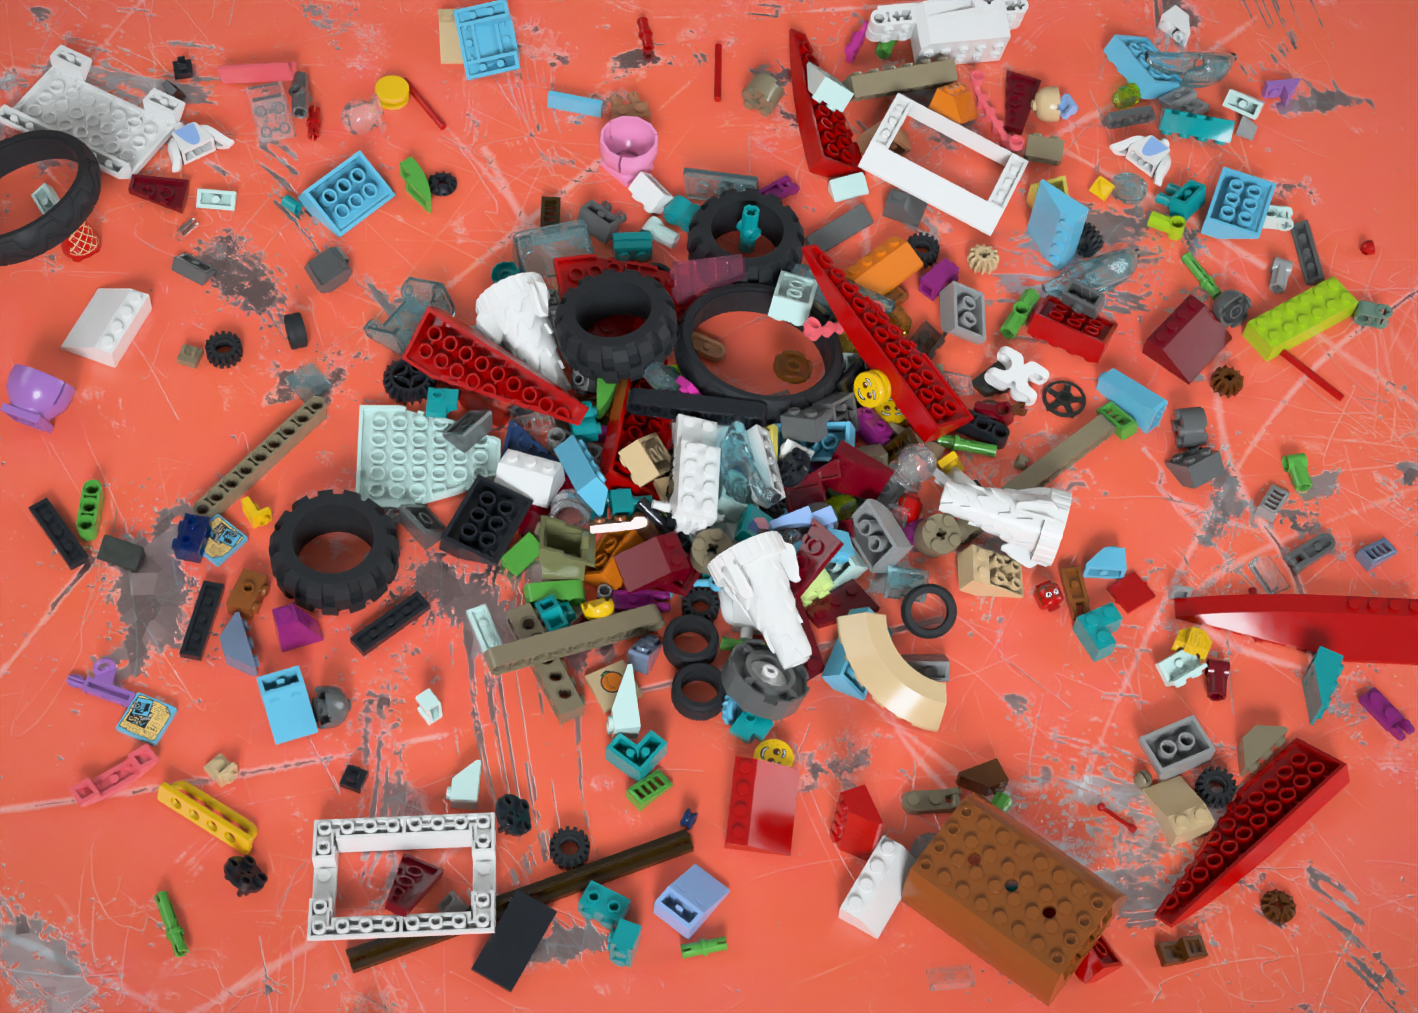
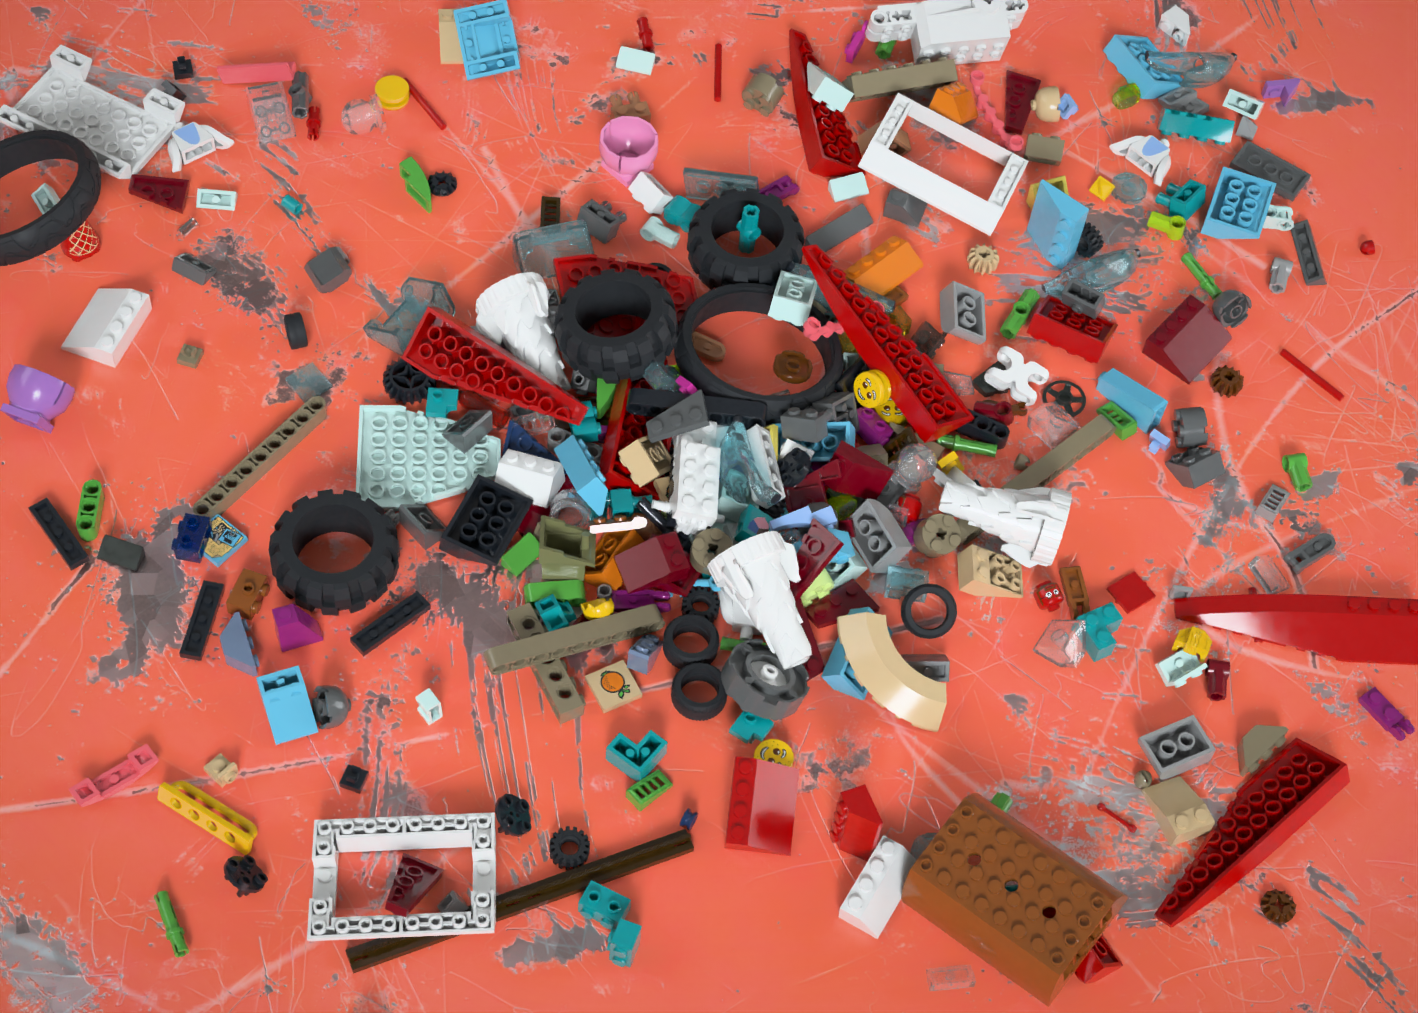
medium lavender piece [66,658,136,708] -> none
tile [116,692,178,747] -> none
black tyre [205,331,243,369] -> none
yellow bracket [241,496,272,529] -> none
medium azure slope [298,150,395,238] -> none
light aqua slope [446,760,481,810] -> none
light aqua tile [466,604,503,654] -> none
black tile [471,889,557,993] -> none
teal hair [491,261,520,284] -> none
medium azure tile [548,90,603,118] -> none
light aqua slope [606,664,641,740] -> none
teal brick [612,231,653,262] -> none
light blue slope [653,863,730,940] -> none
clear pink slope [670,254,746,305] -> none
bright green pin [680,936,728,959] -> none
medium azure gear [721,695,742,726] -> none
dark tan plate [901,787,962,814] -> none
black tyre [907,232,940,268] -> none
magenta brick [918,258,960,301] -> none
reddish brown slope [955,758,1009,796] -> none
medium azure slope [1082,546,1127,579] -> none
dark grey beam [1103,105,1155,129] -> none
reddish brown slope [1155,935,1208,967] -> none
black tyre [1194,766,1237,809] -> none
lime brick [1242,276,1358,362] -> none
teal slope [1302,646,1344,725] -> none
sand green piece [1354,300,1393,329] -> none
sand blue slope [1354,537,1398,572] -> none
none -> light aqua slope [616,46,655,75]
none -> dark grey wing [646,389,710,443]
none -> clear slope [1027,401,1083,450]
none -> clear slope [1032,620,1086,668]
none -> light blue tile [1148,429,1171,455]
none -> dark grey plate [1229,141,1311,202]

